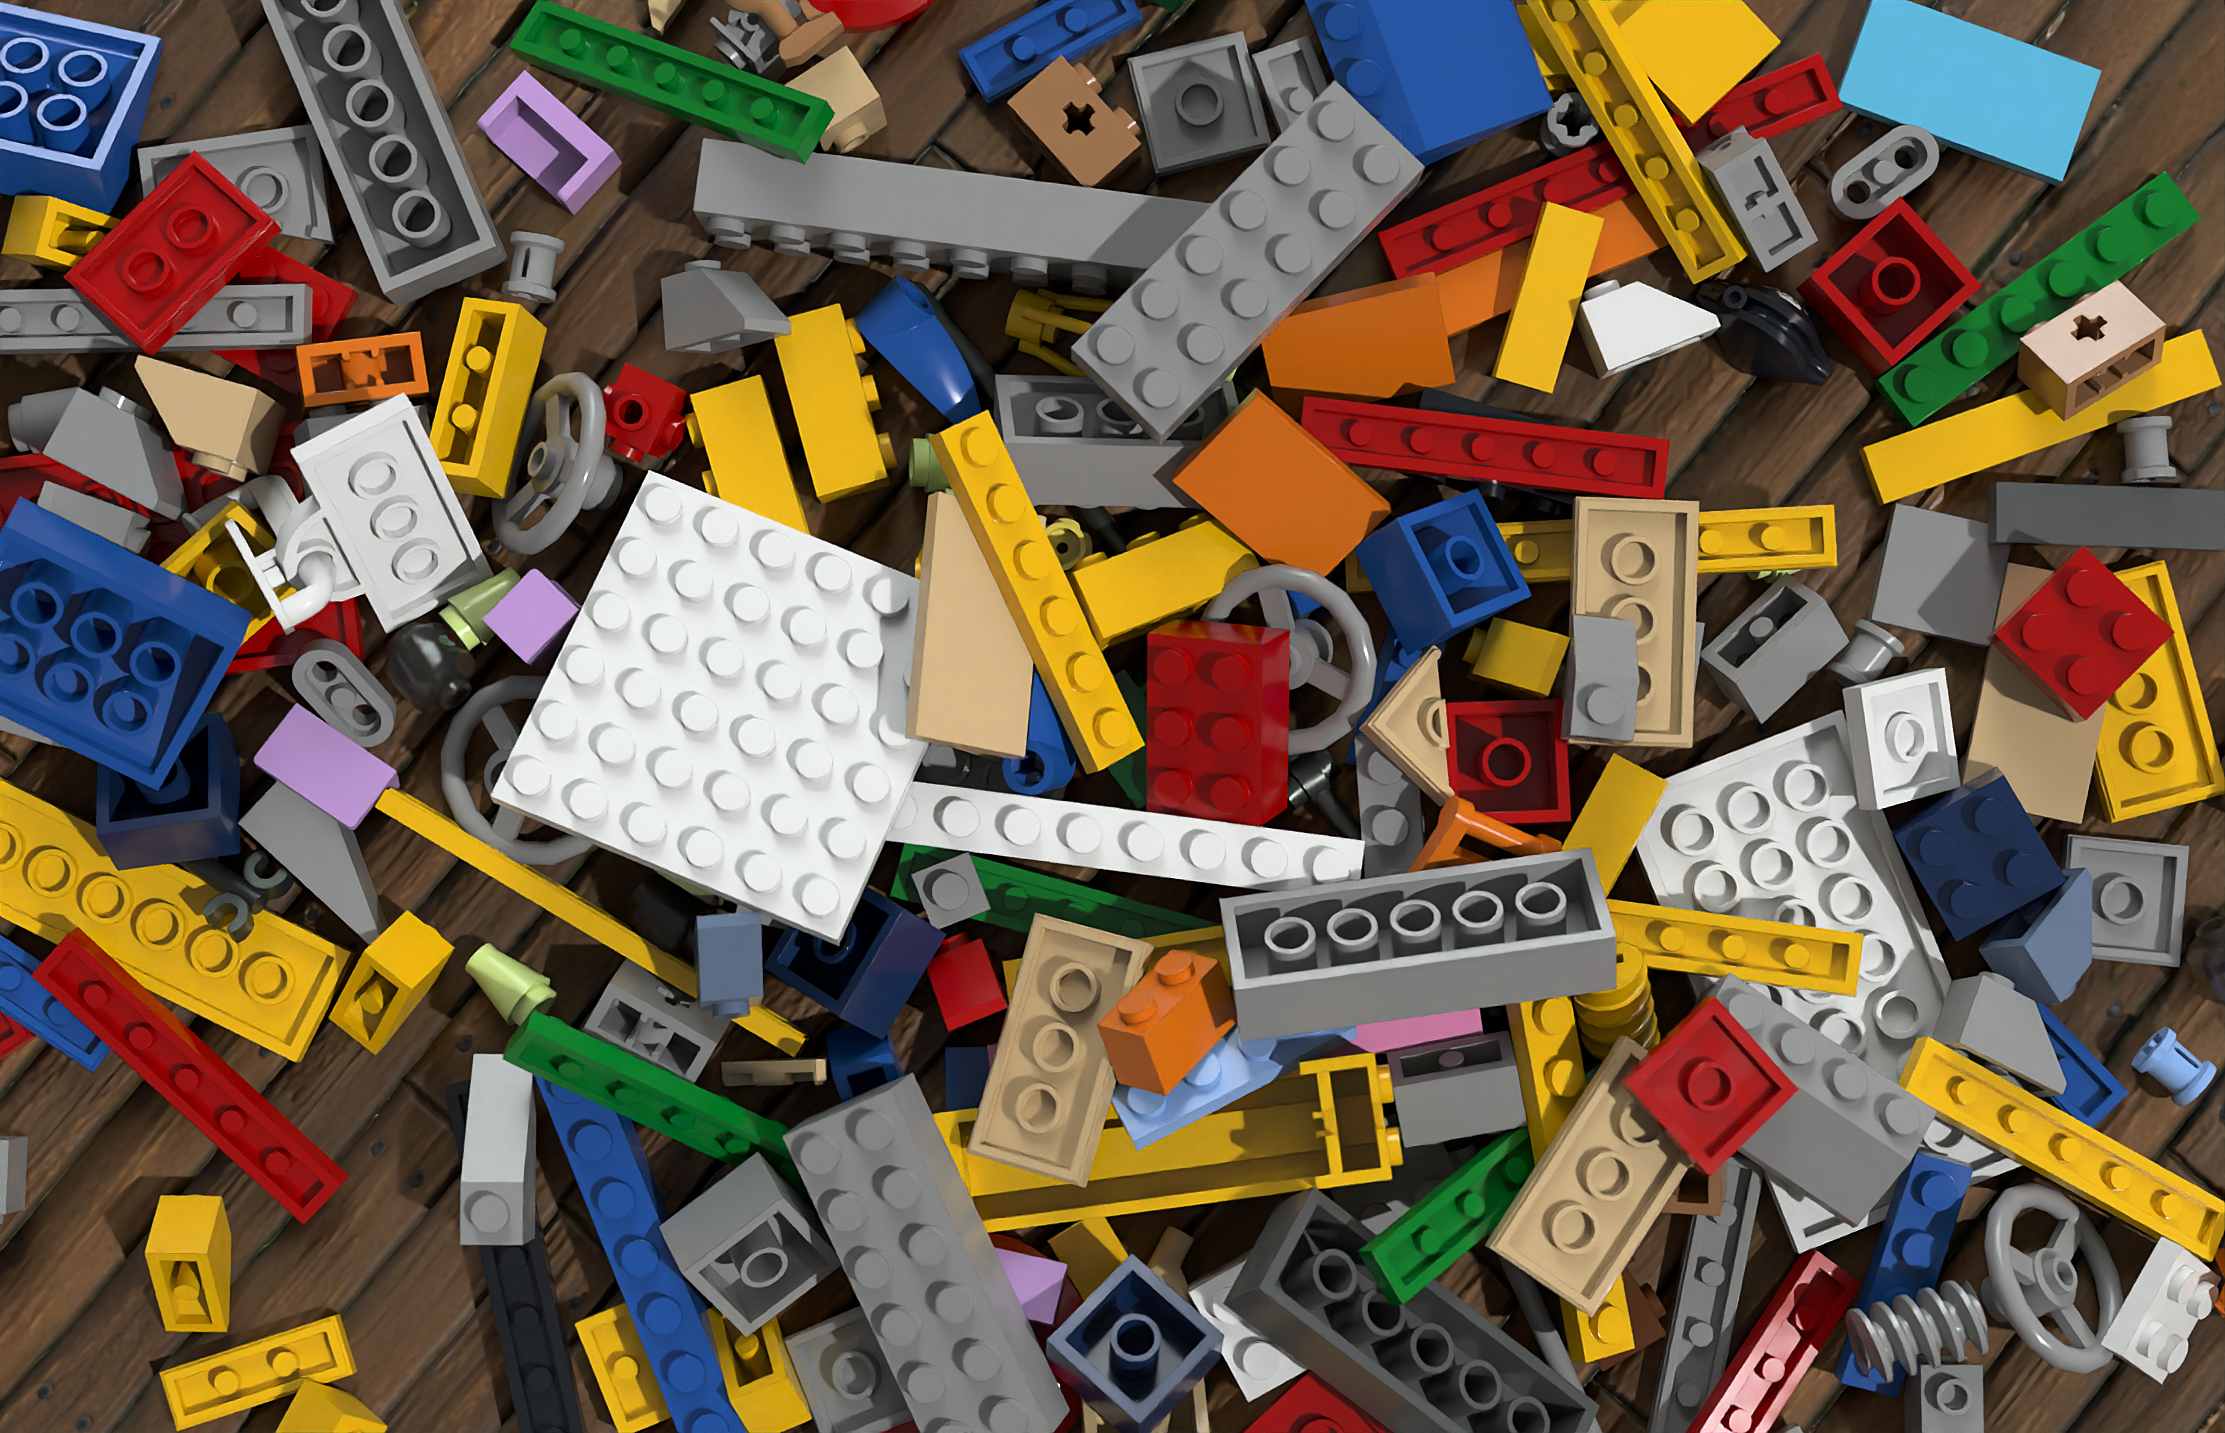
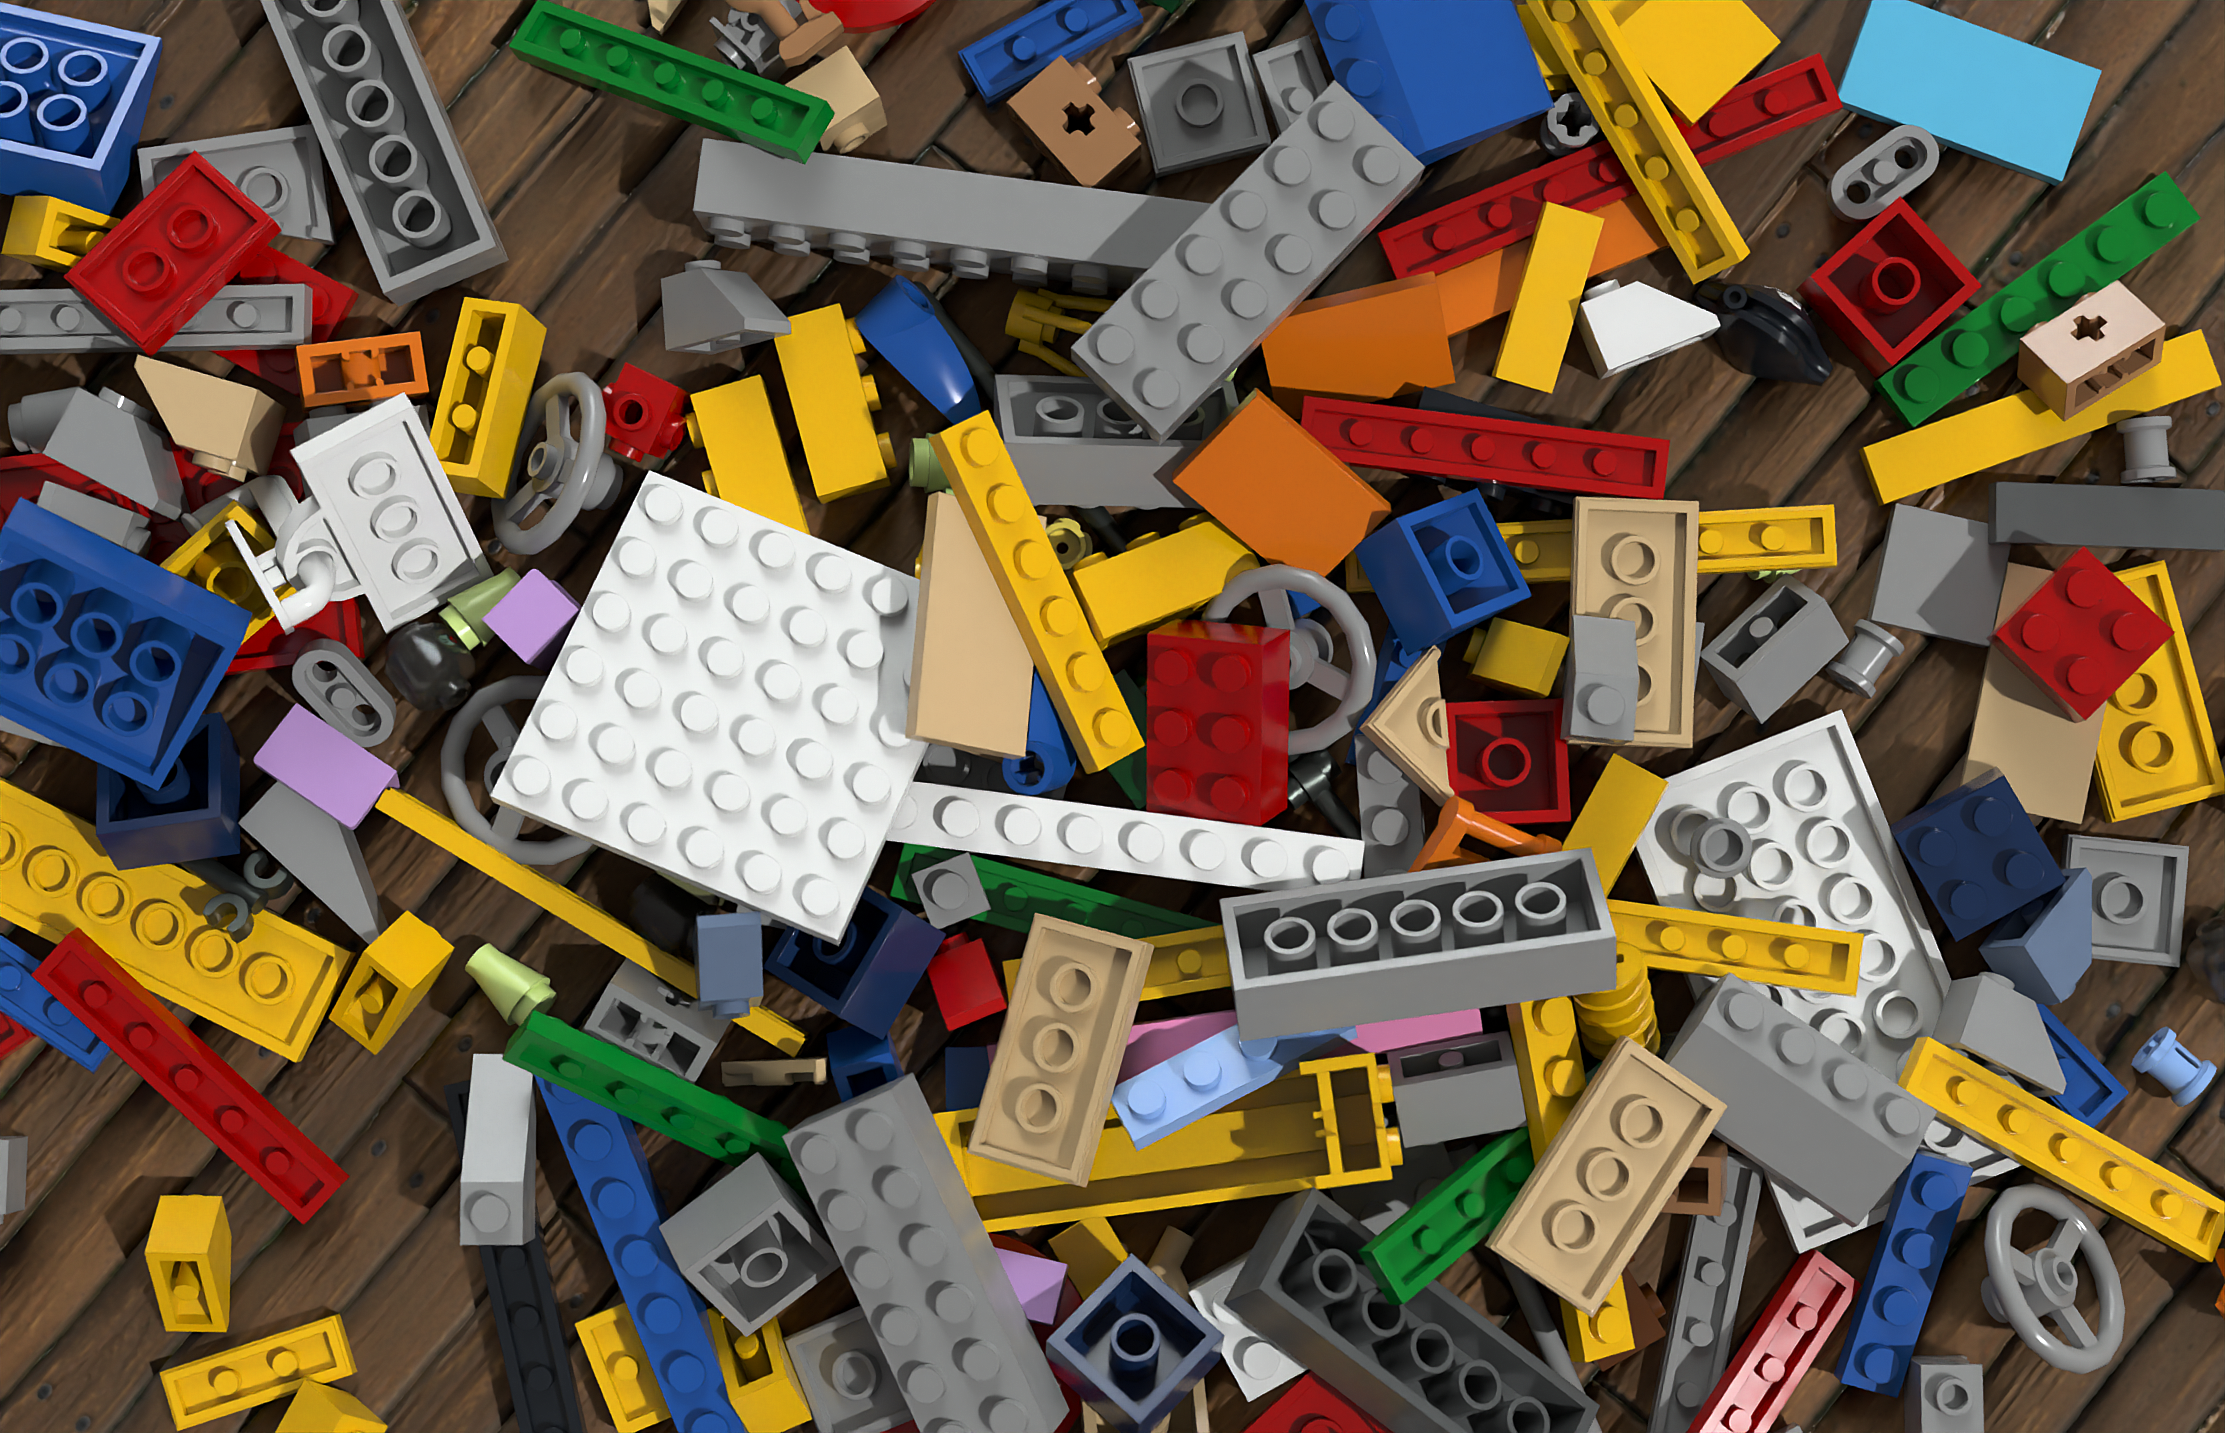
lavender panel [476,70,622,215] -> none
light grey bush [501,231,565,303] -> none
orange brick [1097,949,1237,1096] -> none
red plate [1619,996,1799,1177] -> none
light grey hinge [1693,124,1818,273] -> none
white plate [1843,668,1961,810] -> none
light grey piece [1845,1280,1988,1383] -> none
white plate [2101,1236,2221,1384] -> none
none -> light grey plate [1690,818,1752,879]

